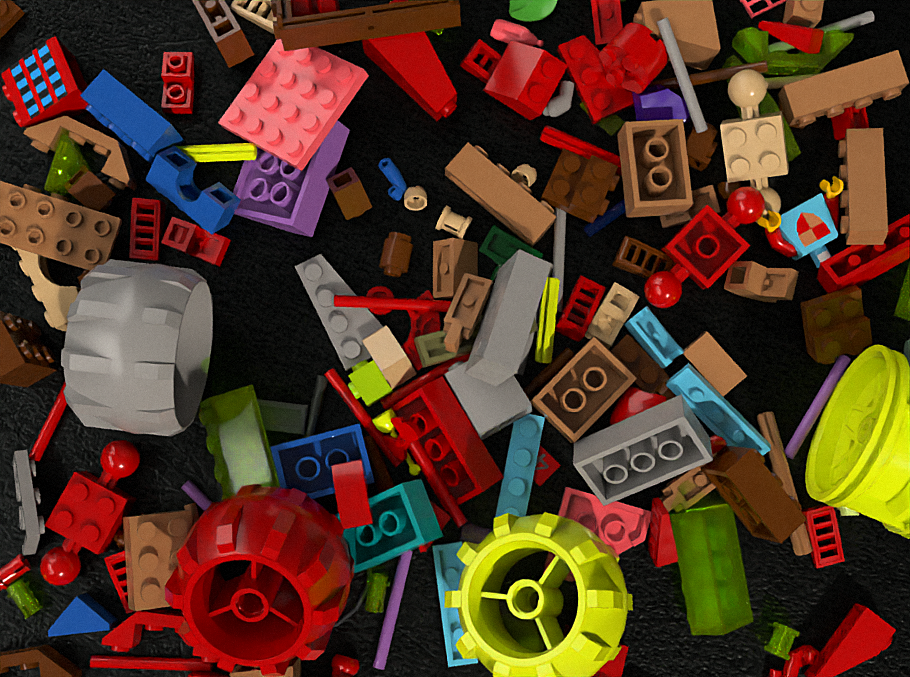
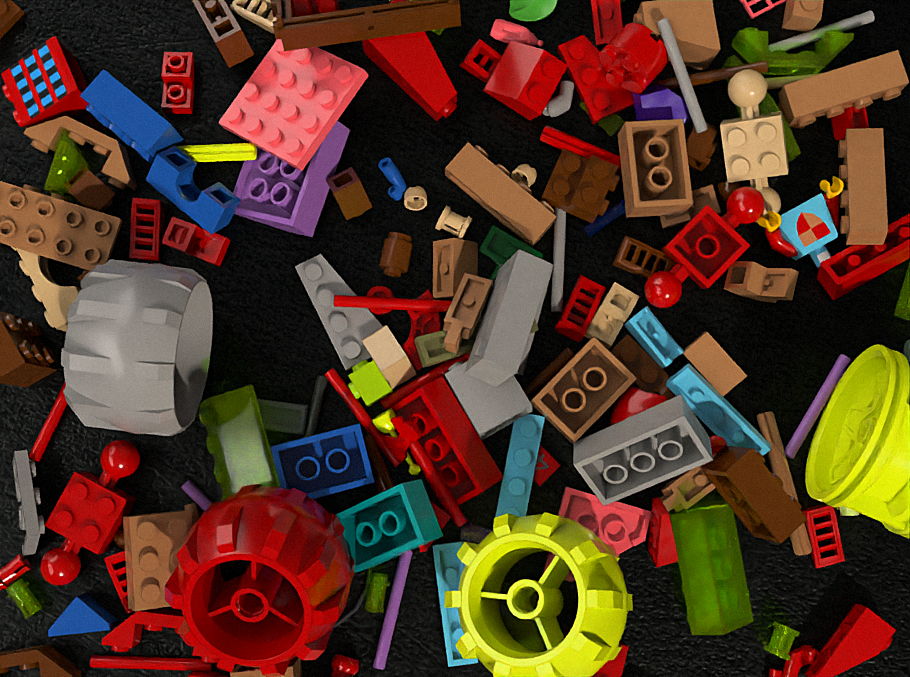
red slope [331,459,374,529] -> none
neon yellow axle [535,277,560,363] -> none
red slope [758,21,824,54] -> none
reddish brown plate [800,285,872,364] -> none

